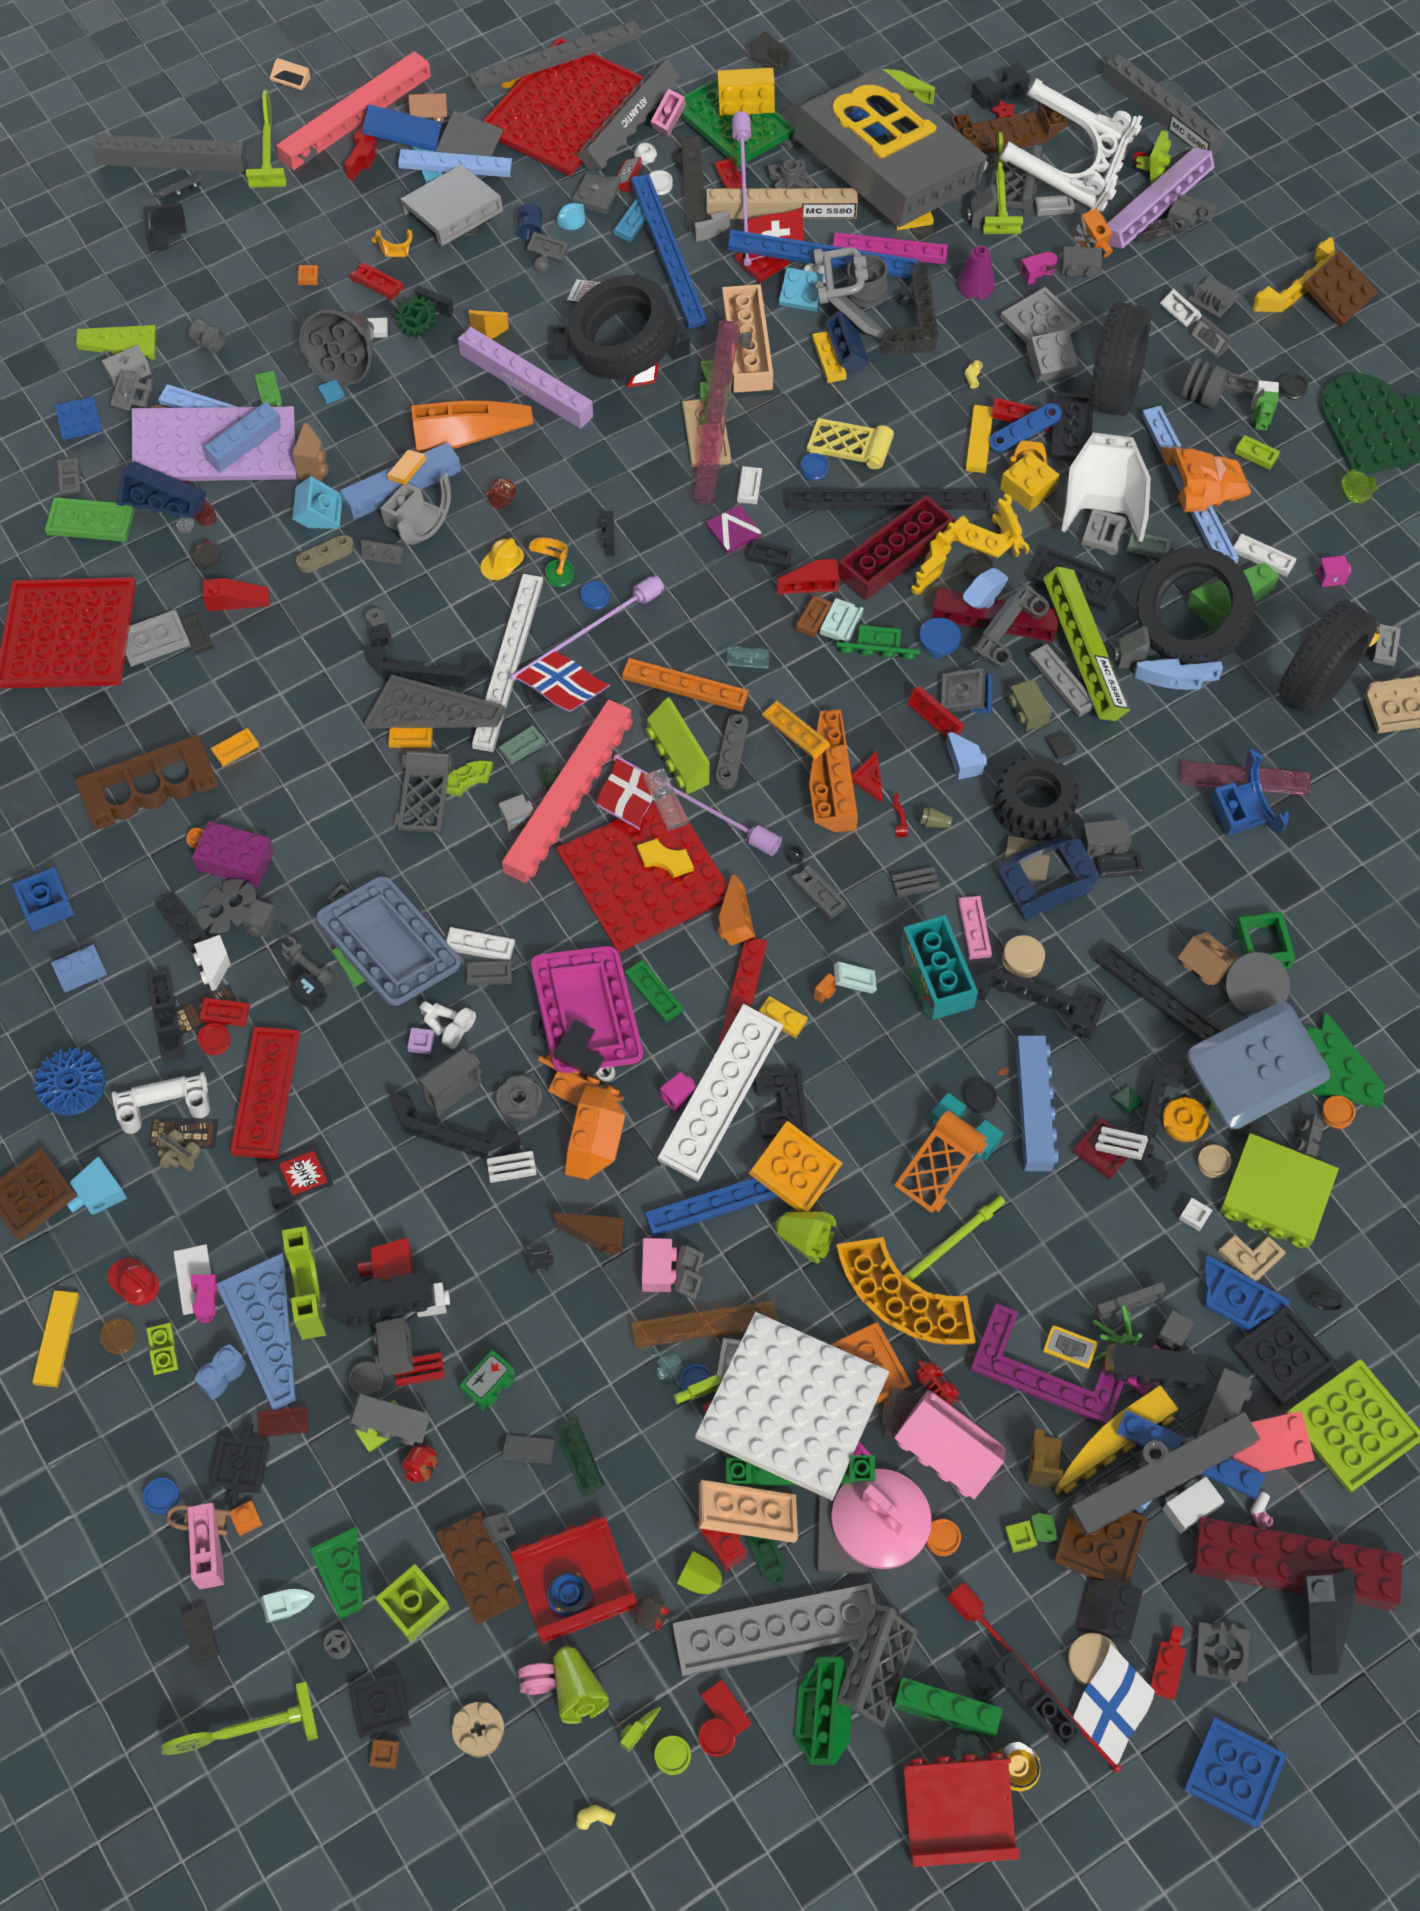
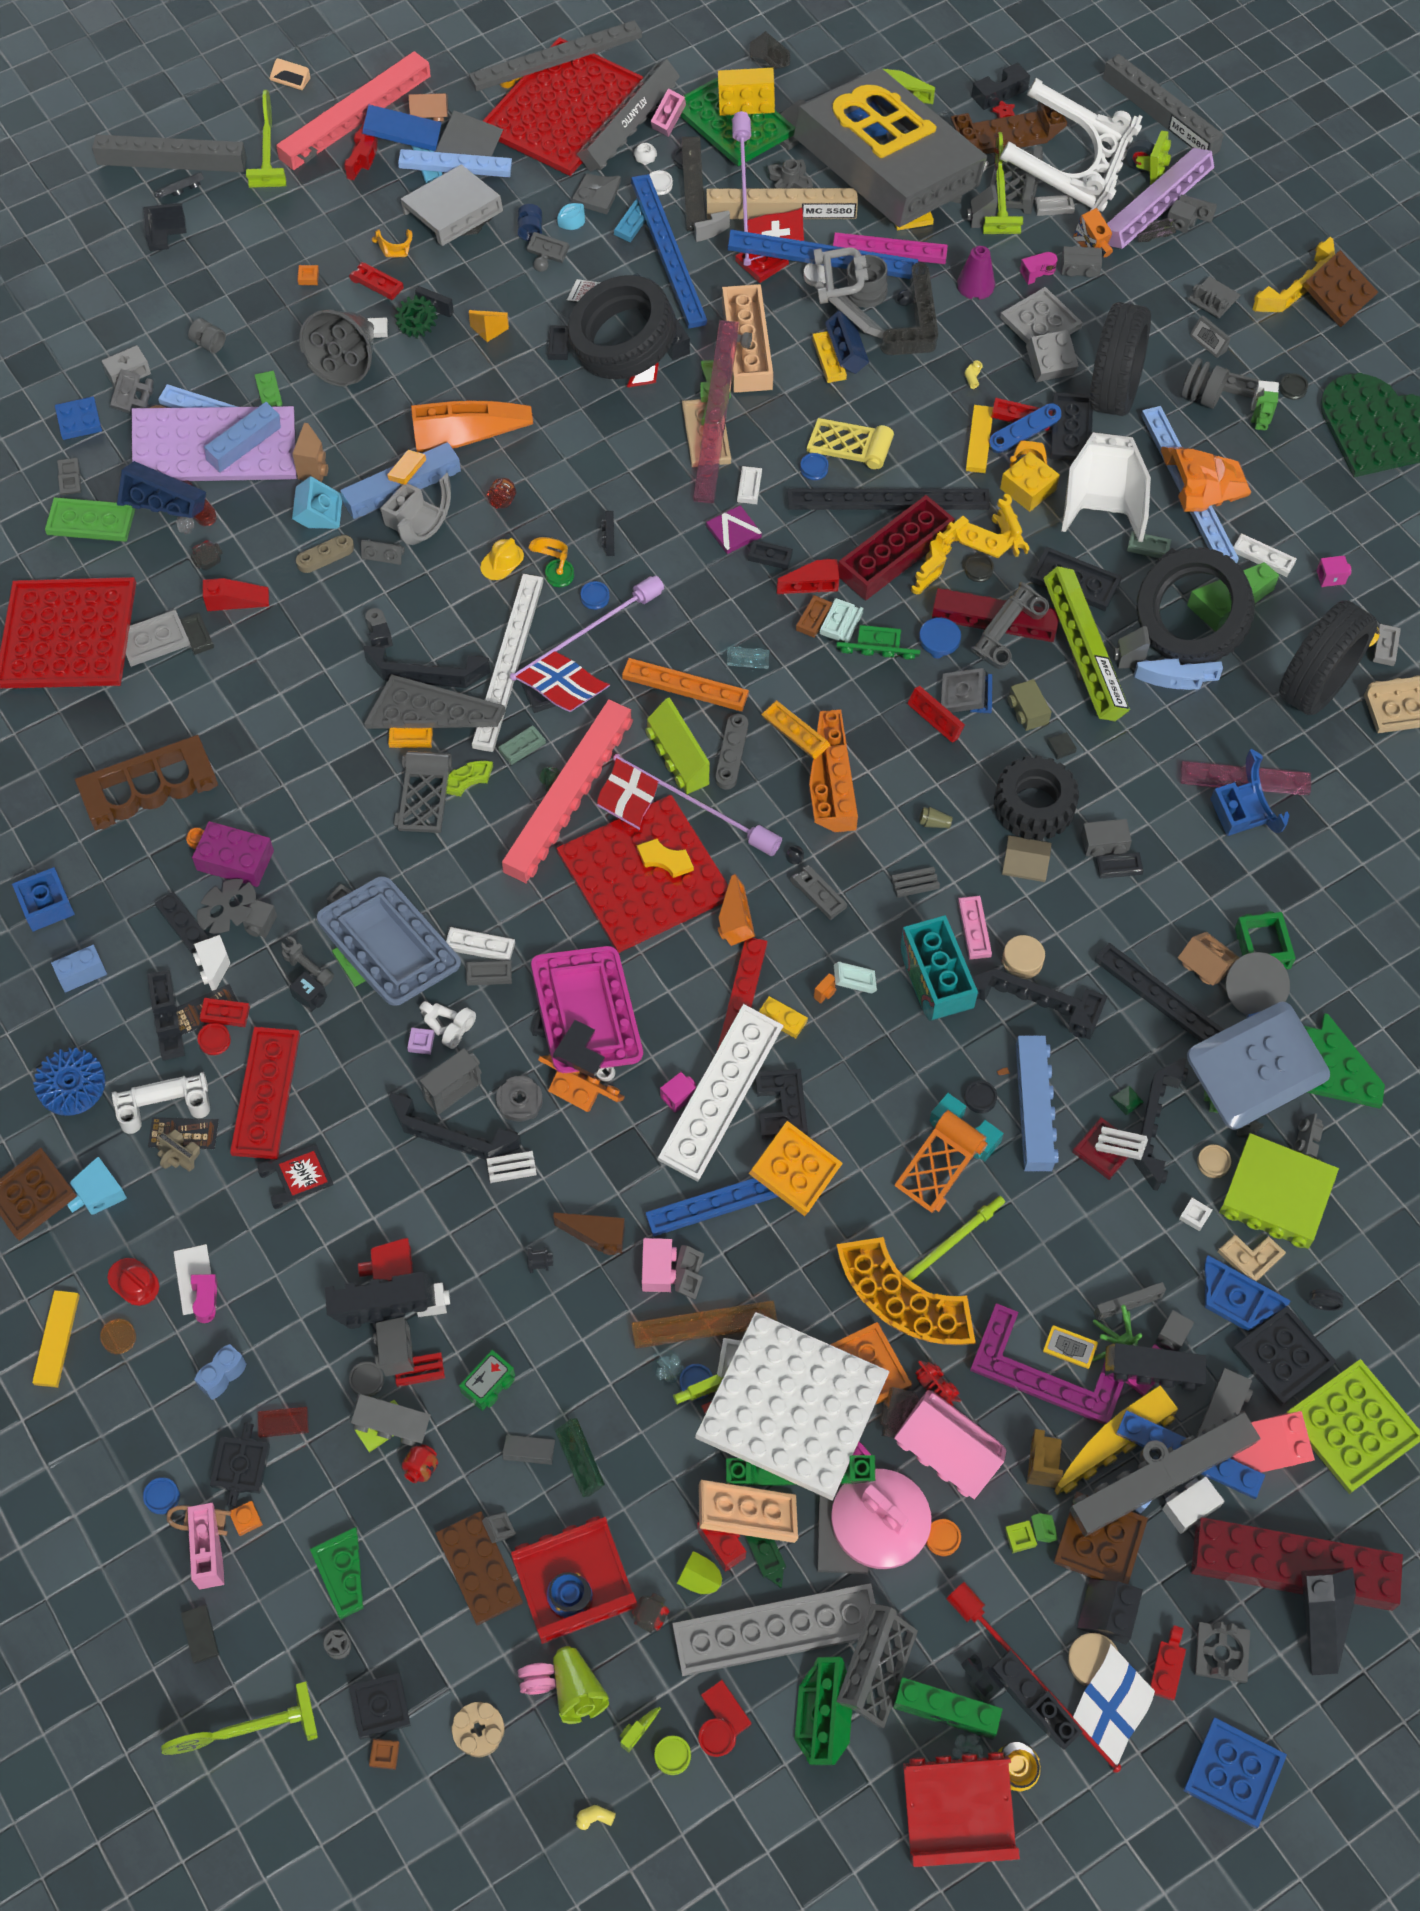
lime wing [76,325,157,360] -> none
lime slope [146,1323,179,1375] -> none
light orange tile [211,728,259,767] -> none
medium blue wing [217,1253,296,1411] -> none
light aqua plate [261,1589,315,1623] -> none
lime arch [282,1226,326,1340] -> none
dark azure tile [318,379,344,404] -> none
lime brick [375,1564,450,1643] -> none
lavender brick [458,327,593,429] -> none
light grey brick [498,794,534,831] -> none
orange wedge [565,1085,626,1180] -> none
slope [616,157,642,192] -> none
green plate [625,960,684,1024] -> none
clear plate [644,768,688,831] -> none
red plate [714,159,742,189] -> none
lime cone [775,1212,836,1264] -> none
medium azure plate [779,267,824,312] -> none
red tile [851,751,883,803] -> none
red piece [892,793,908,838] -> none
light blue slope [946,732,987,780] -> none
light blue piece [963,568,1008,609] -> none
dark blue wedge [995,837,1099,921] -> none
light grey plate [1029,644,1095,717] -> none
light grey plate [1082,509,1127,555] -> none
white slope [1160,289,1202,327] -> none
light orange tile [1162,1097,1209,1142] -> none
lime plate [1235,435,1280,470] -> none
arm [1250,1491,1273,1529] -> none
orange piece [1321,1096,1356,1129] -> none
clear neon green hair [1341,470,1379,503] -> none

